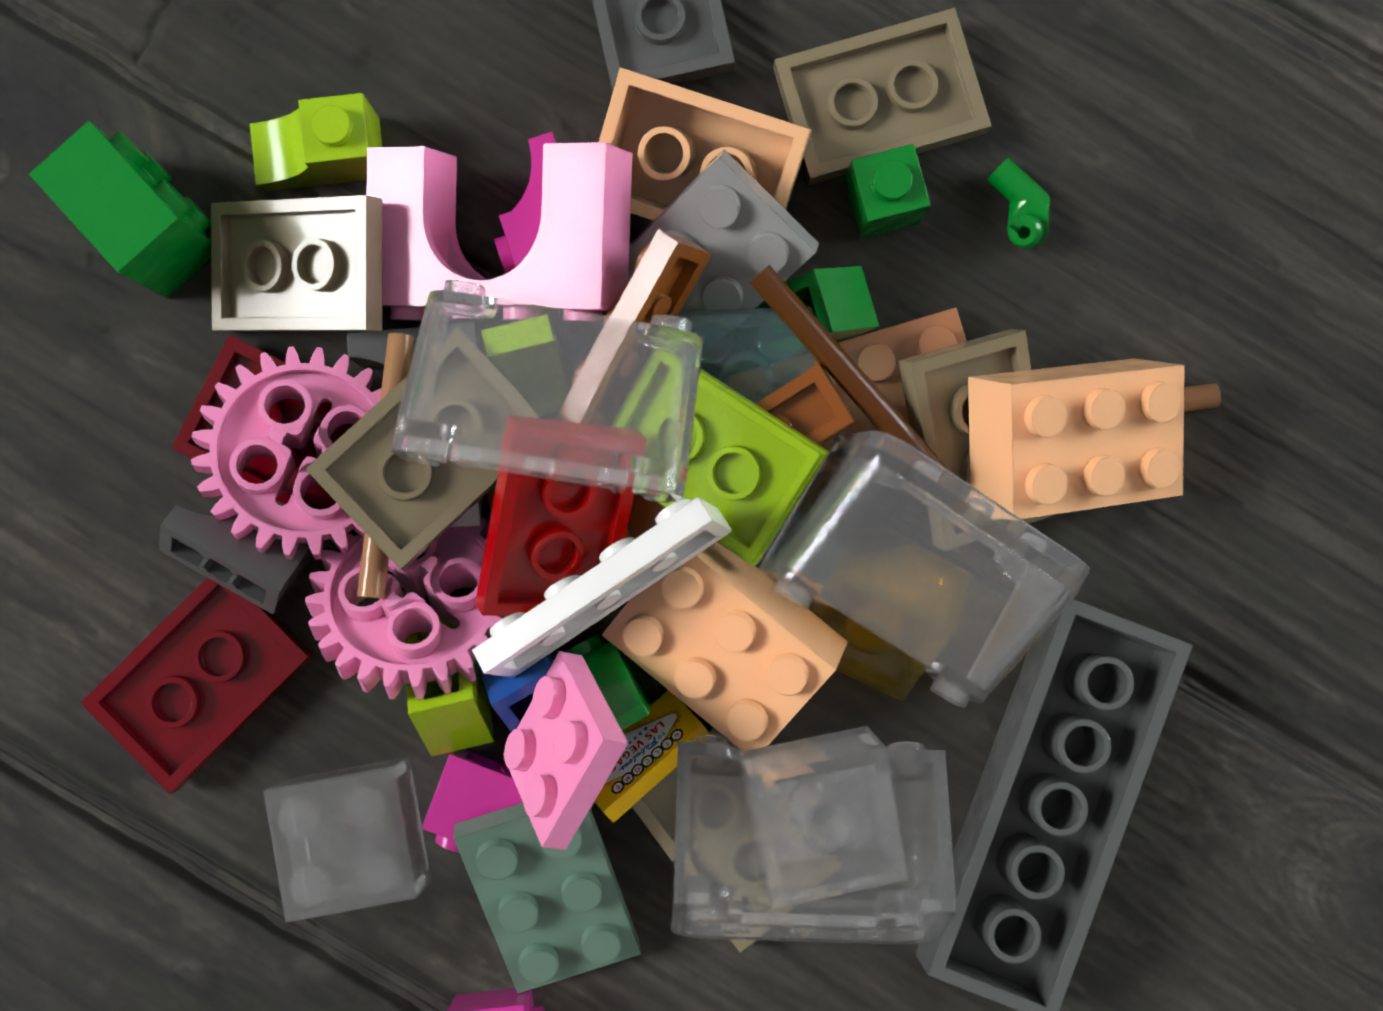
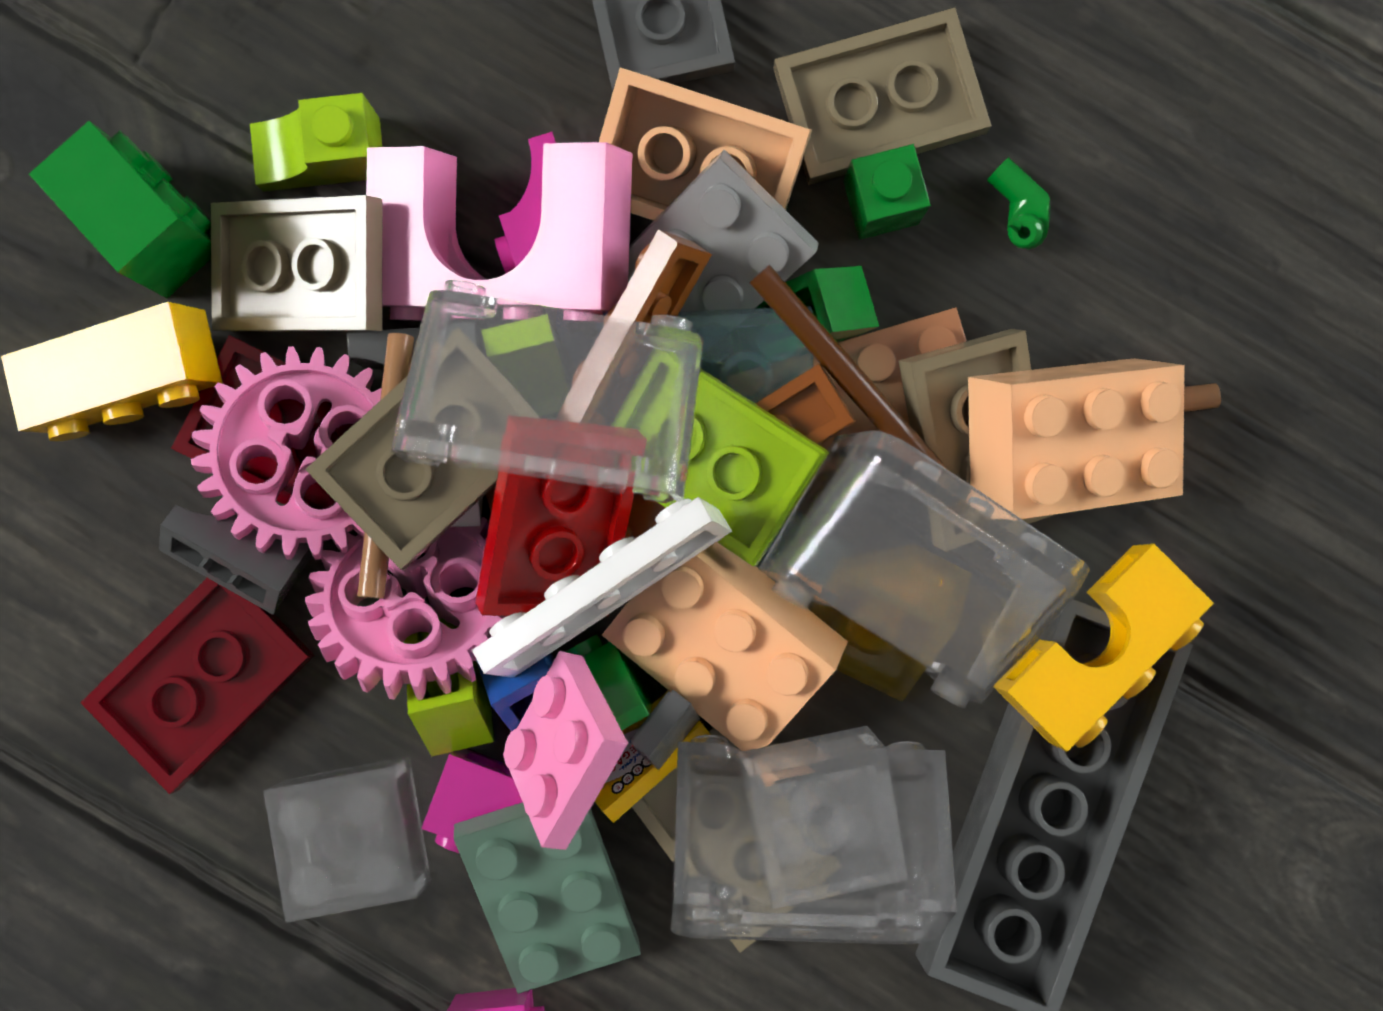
none -> brick [1,302,223,442]
none -> dark grey tile [630,690,700,770]
none -> yellow arch [993,544,1214,751]

